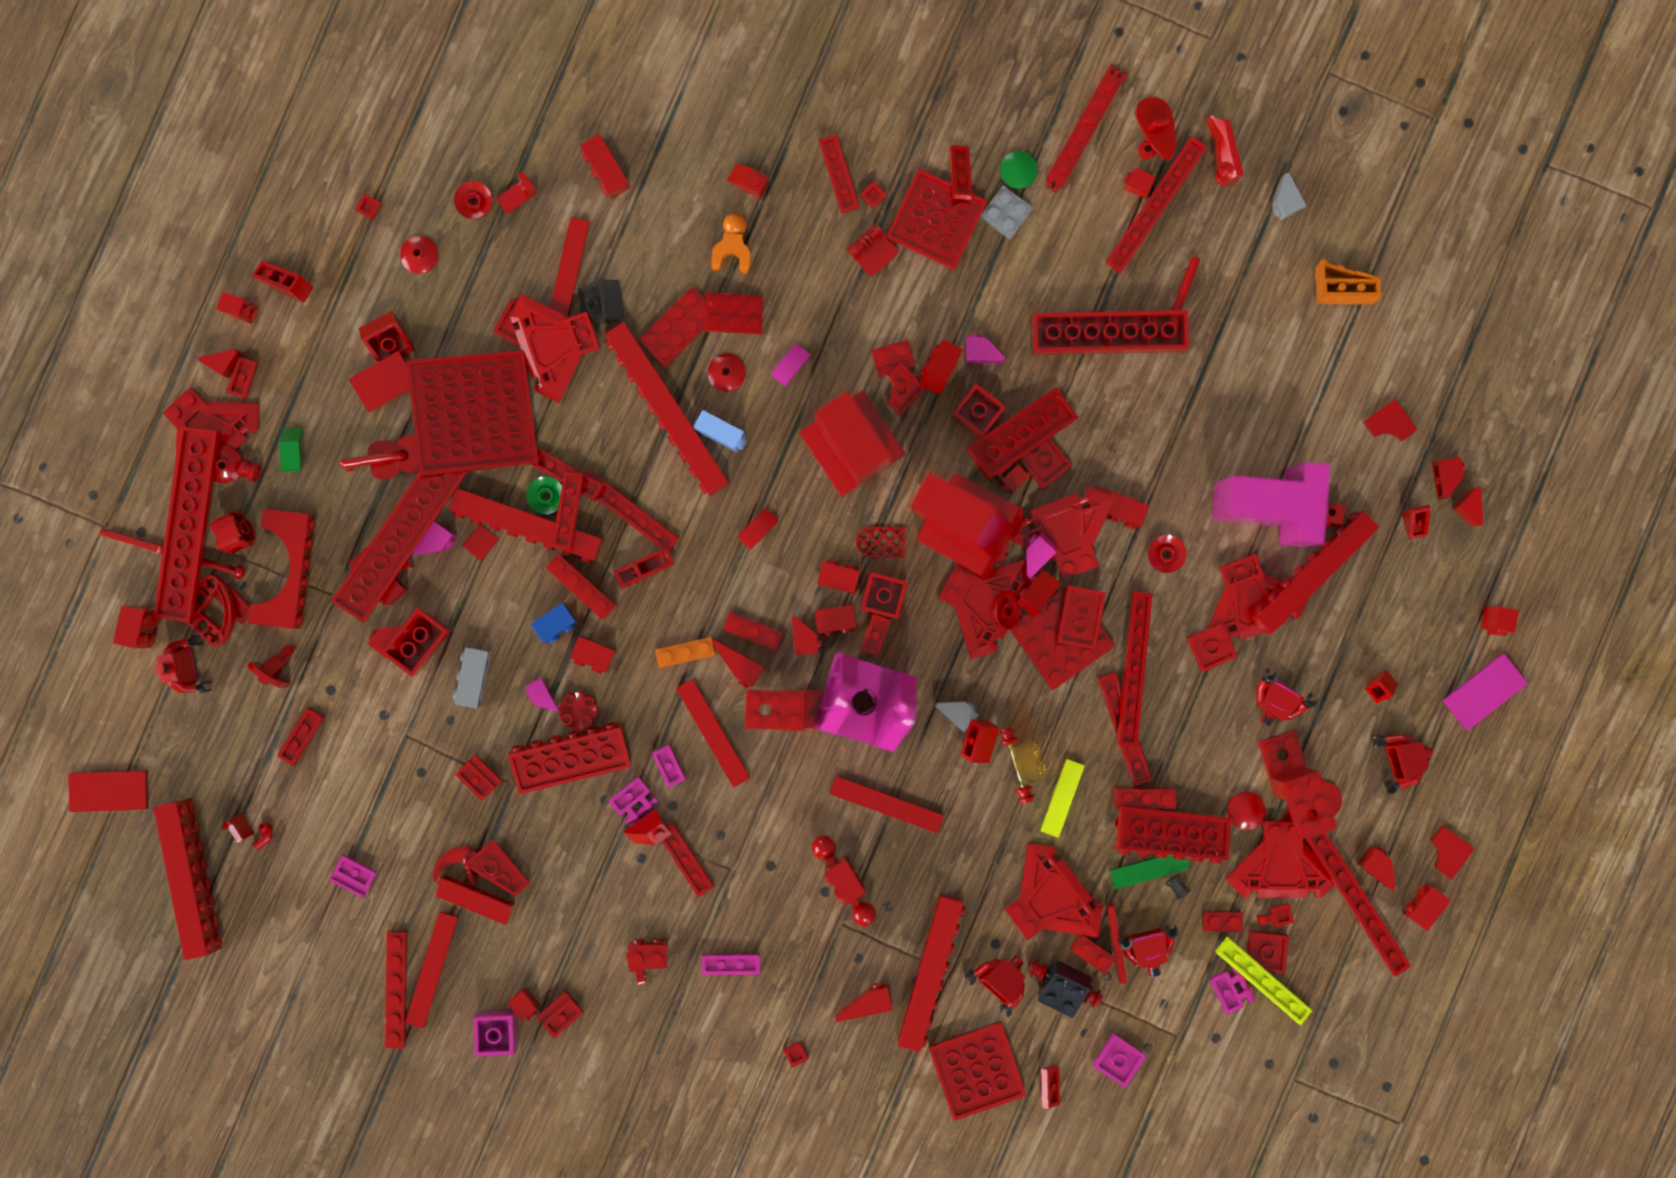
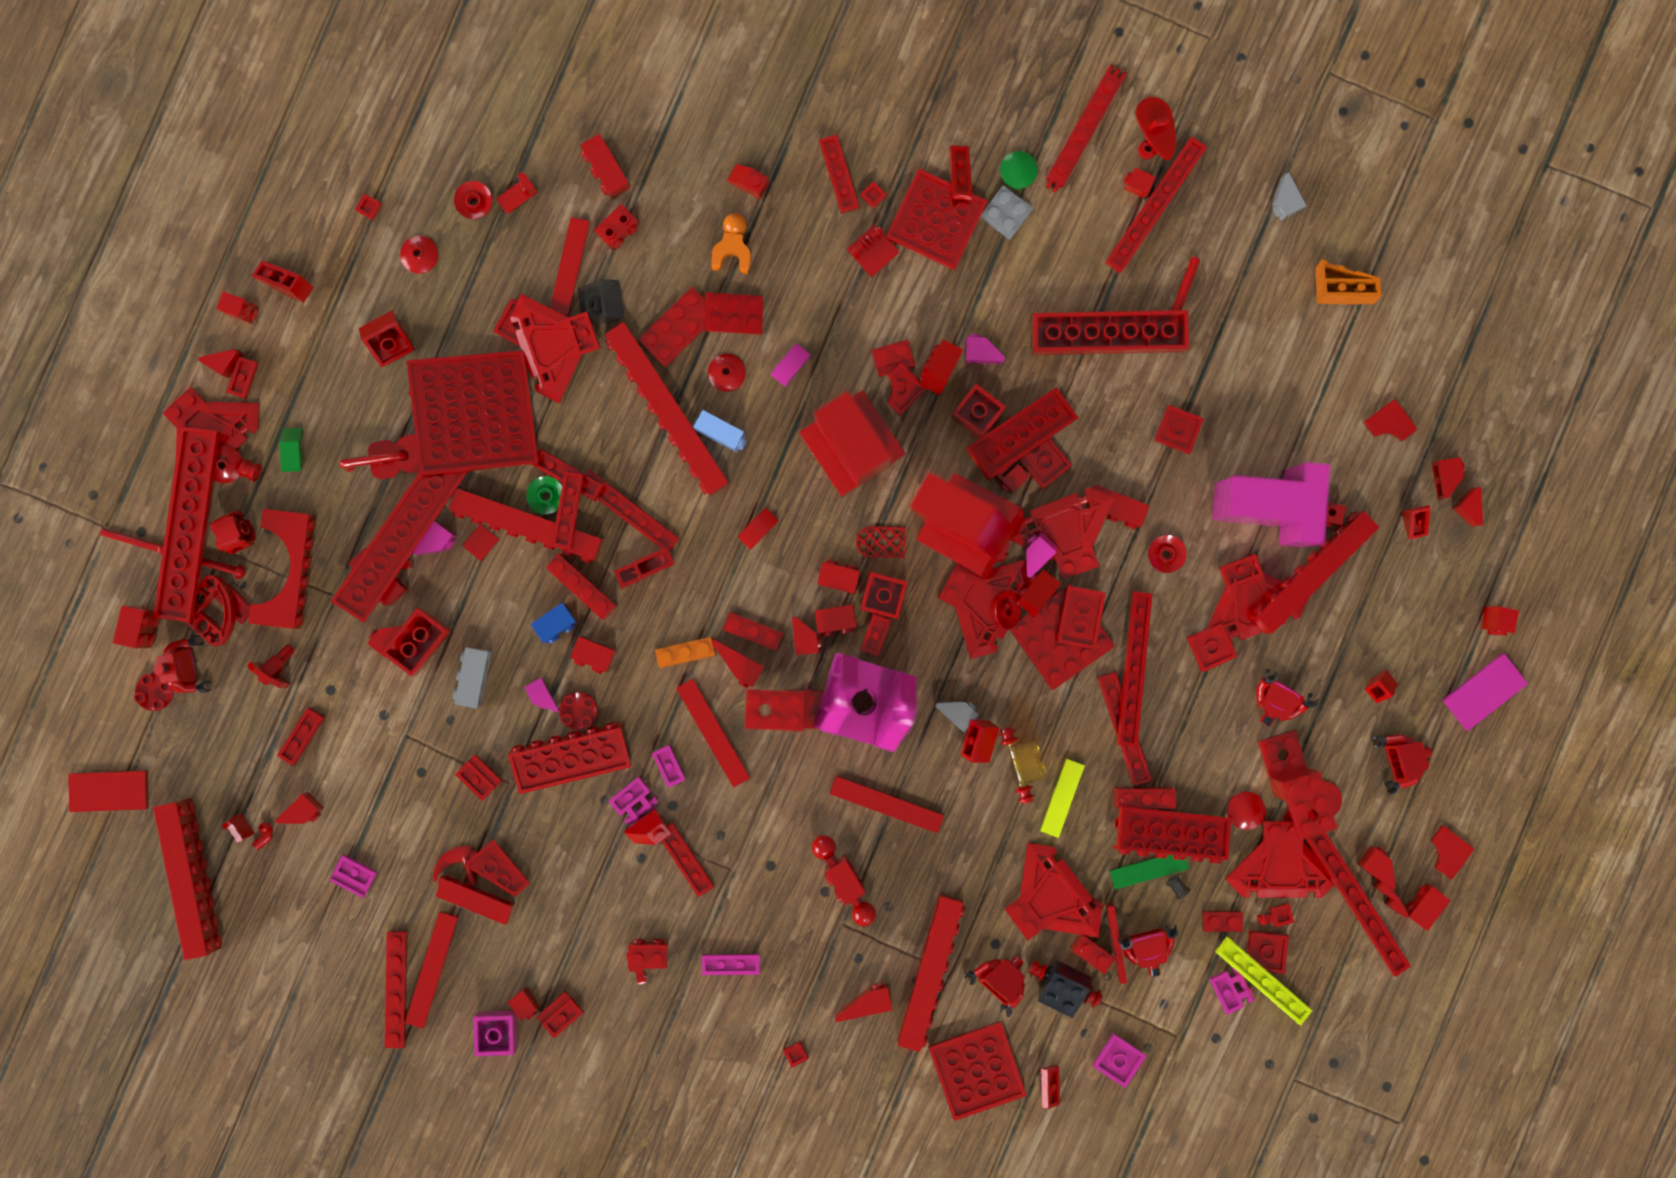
red tile [348,351,410,413] -> none
red slope [1206,115,1244,187] -> none
none -> red dish [134,673,174,711]
none -> red slope [275,792,324,824]
none -> red brick [594,204,640,251]
none -> red plate [1153,405,1204,455]
none -> red slope [1373,880,1408,918]

